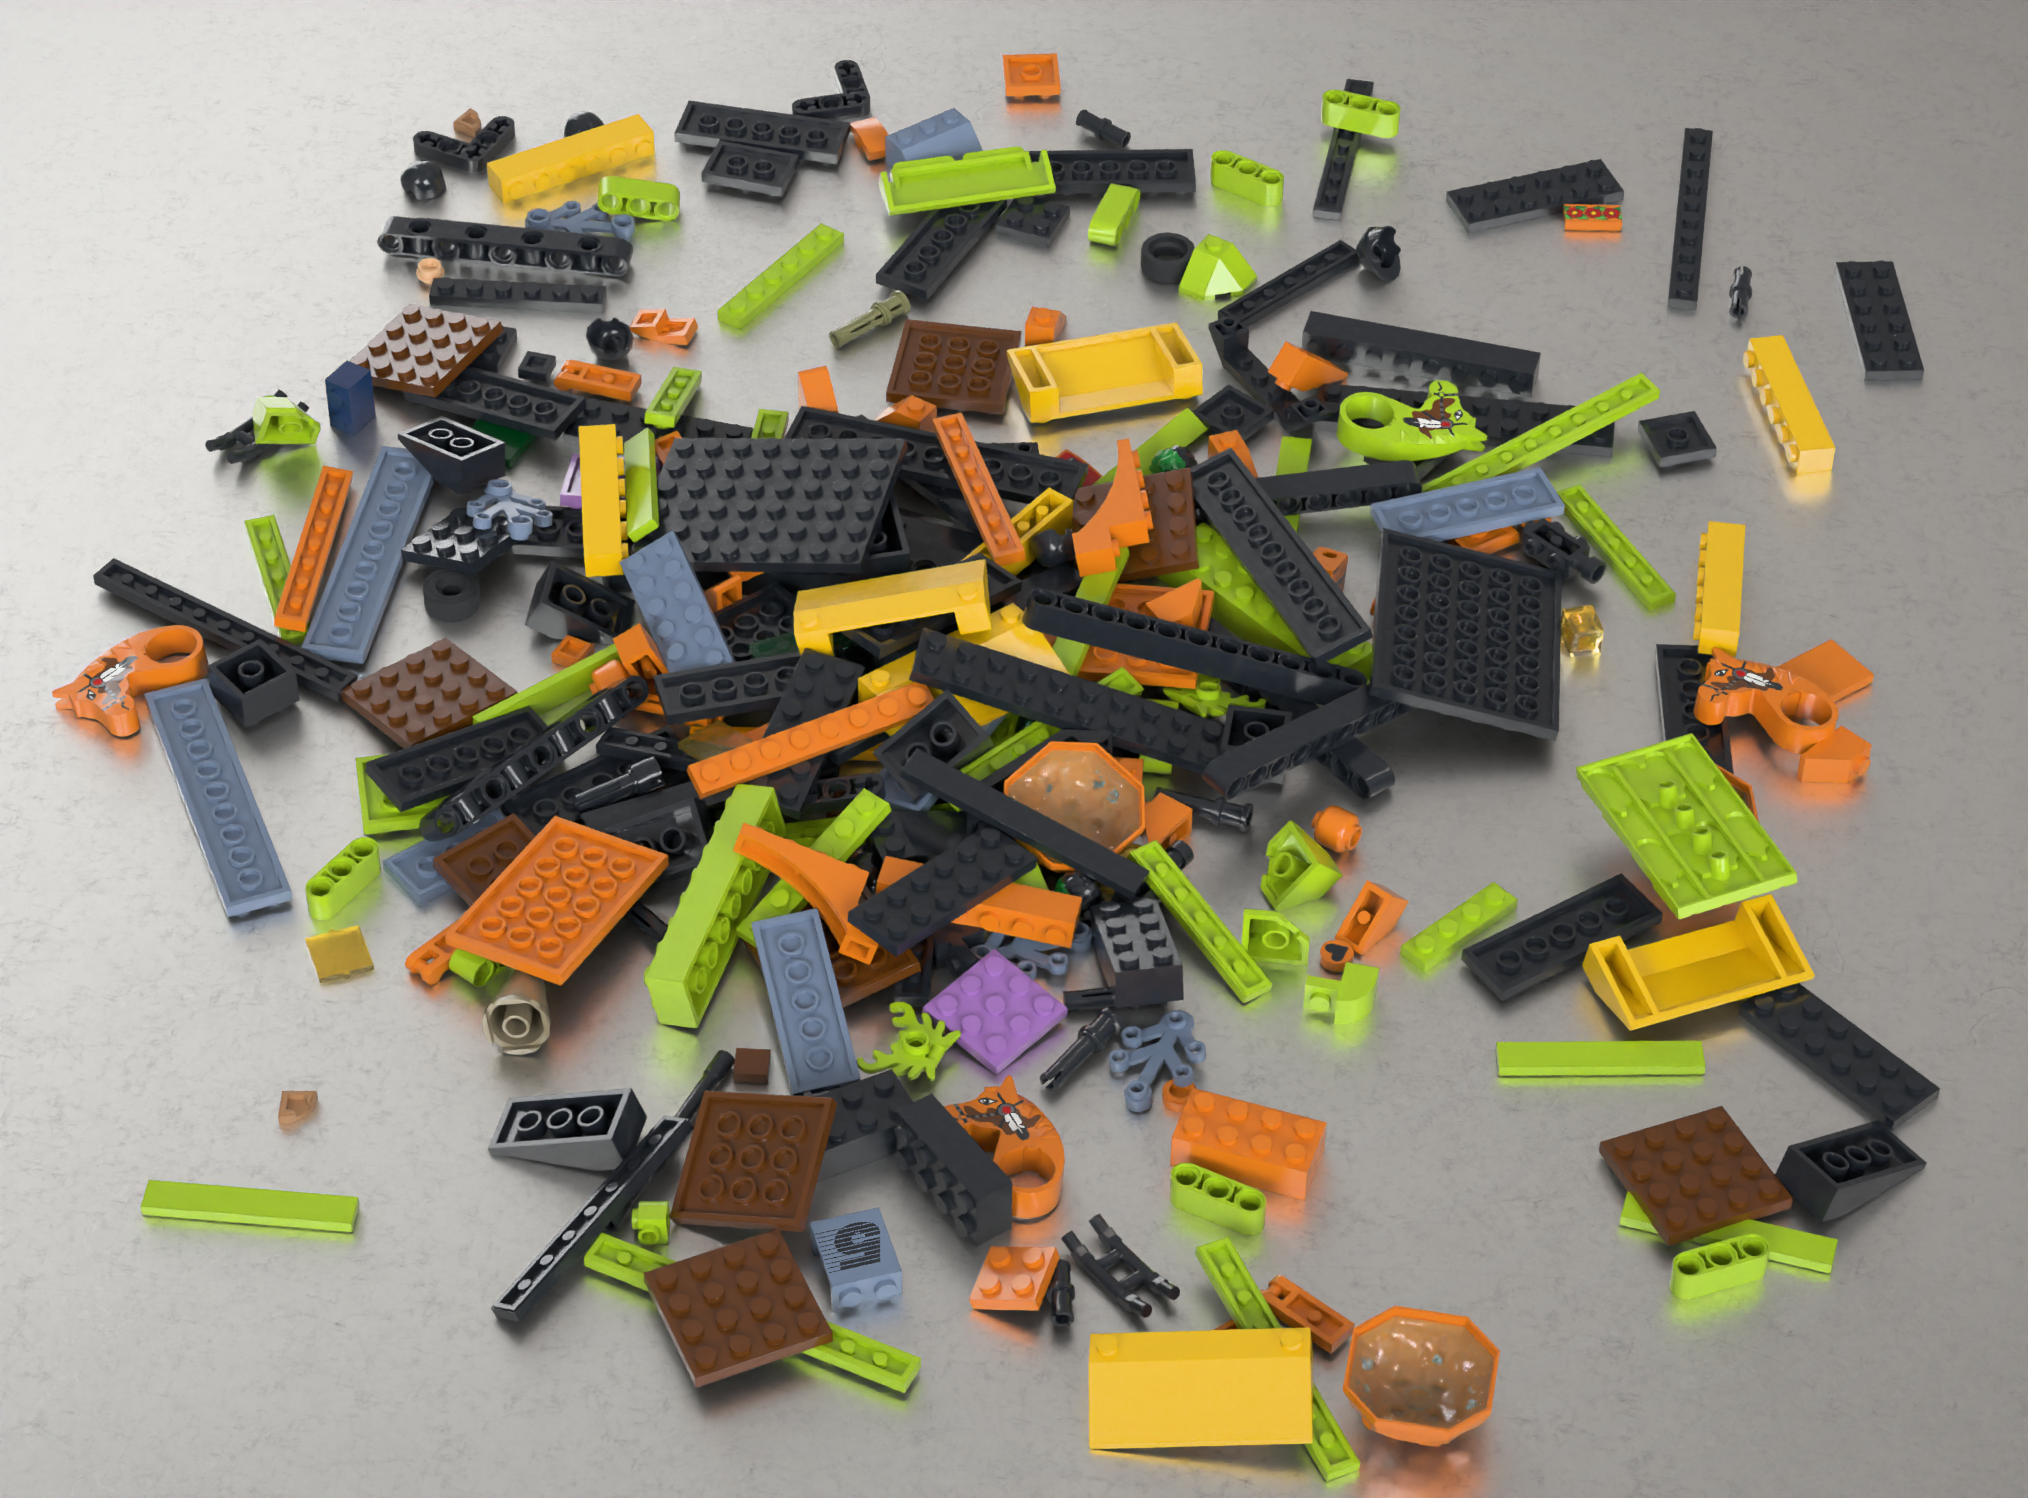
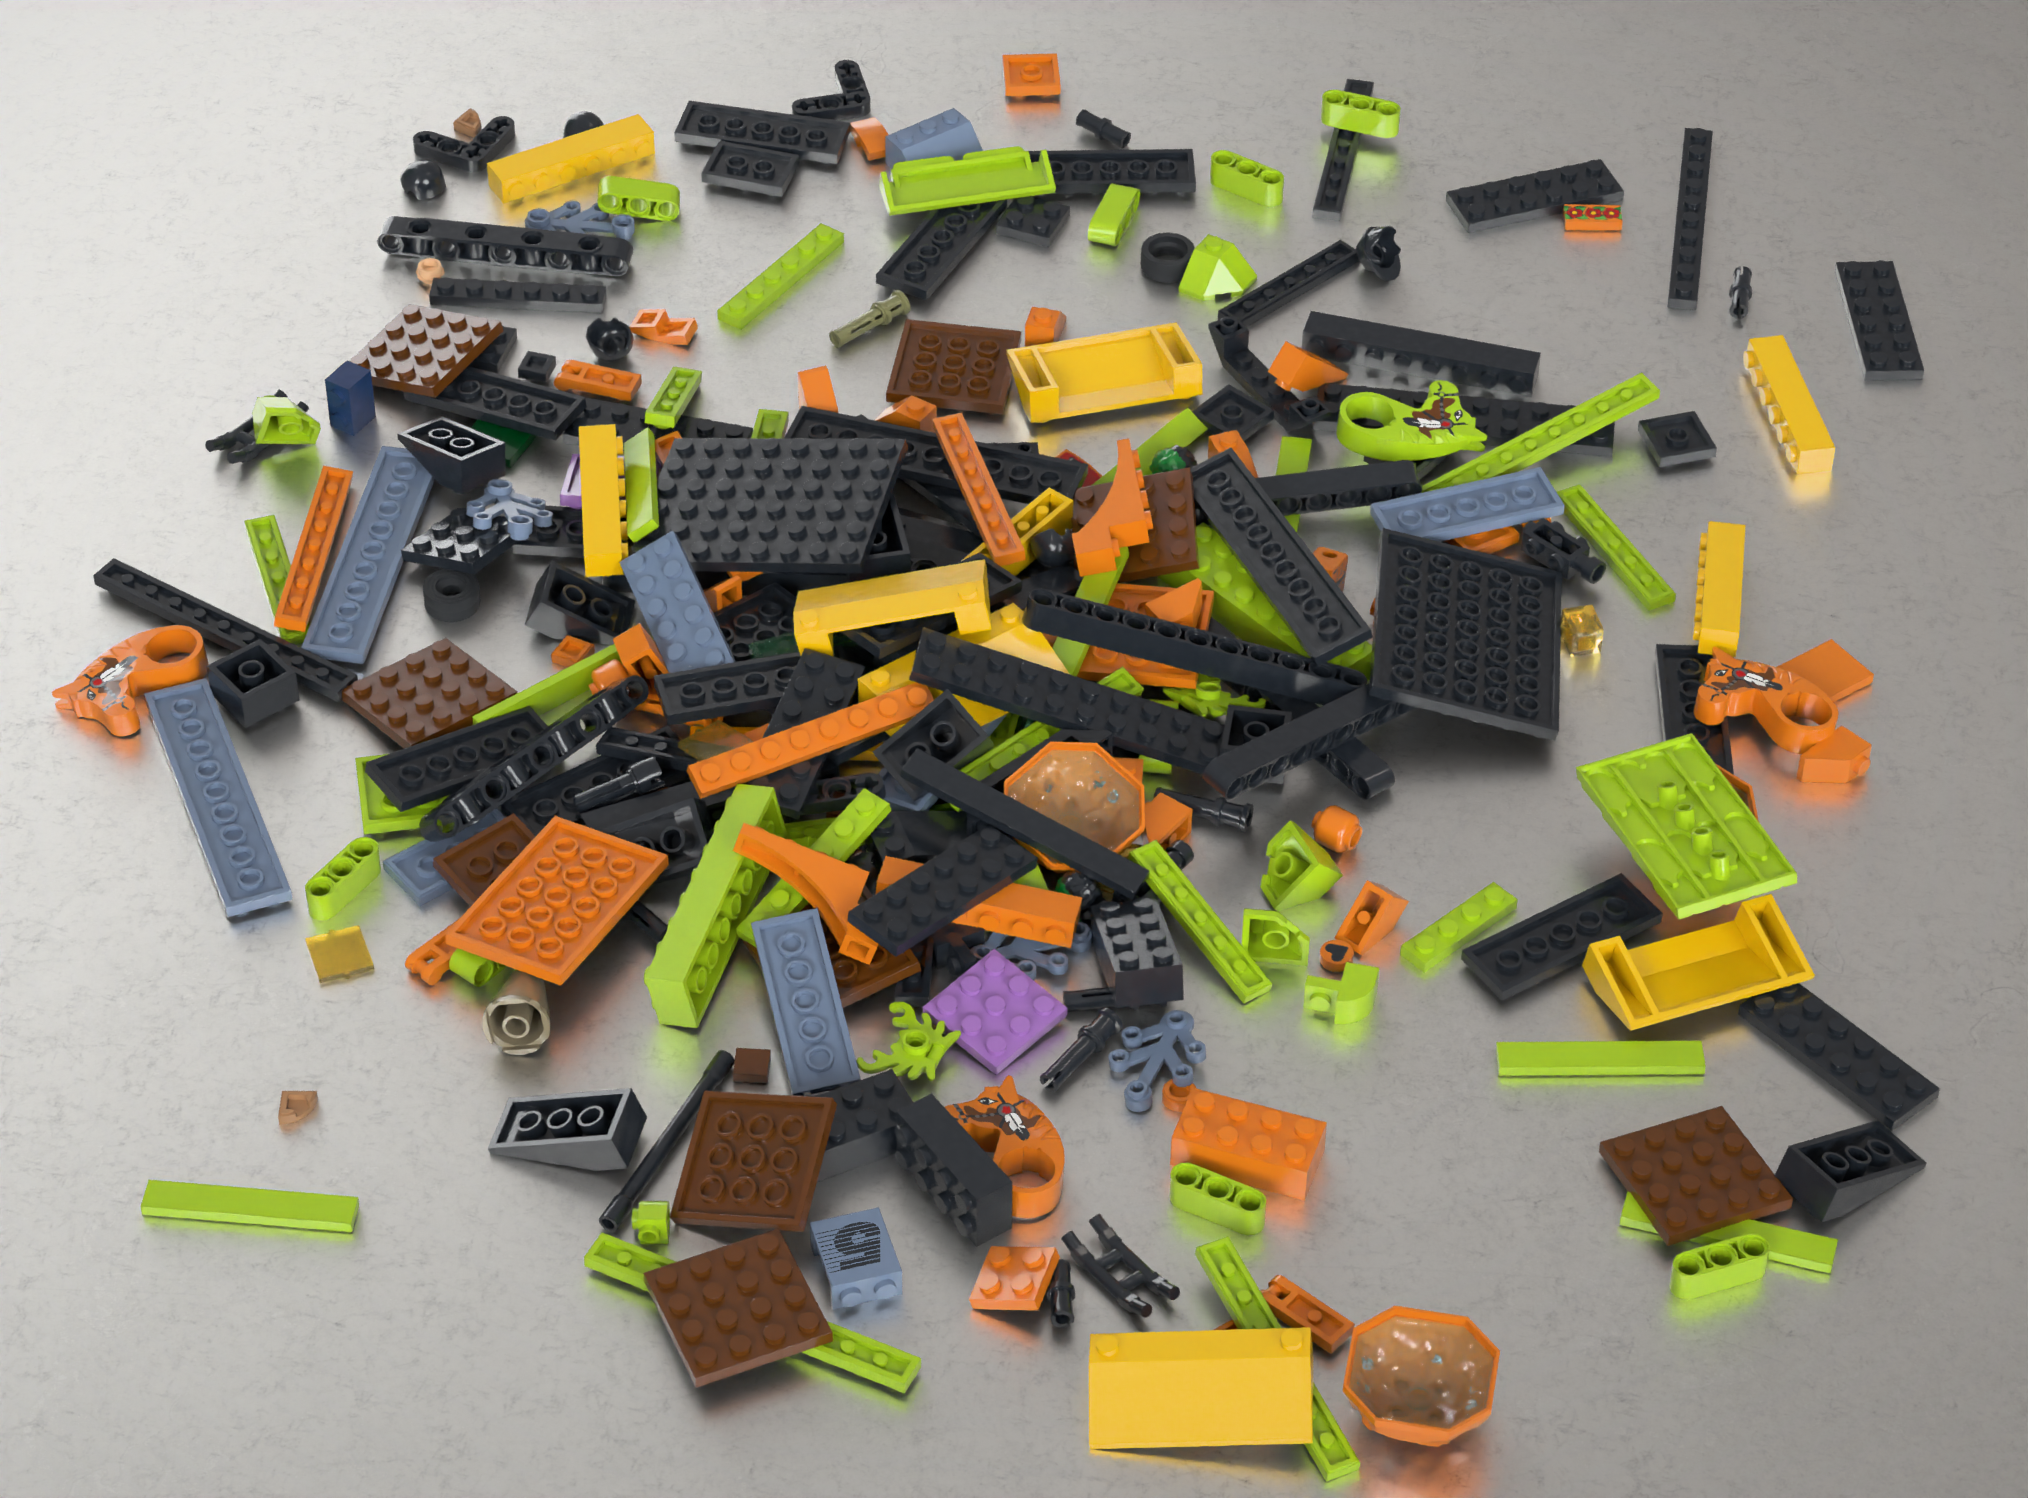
black tile [491,1115,694,1322] -> none

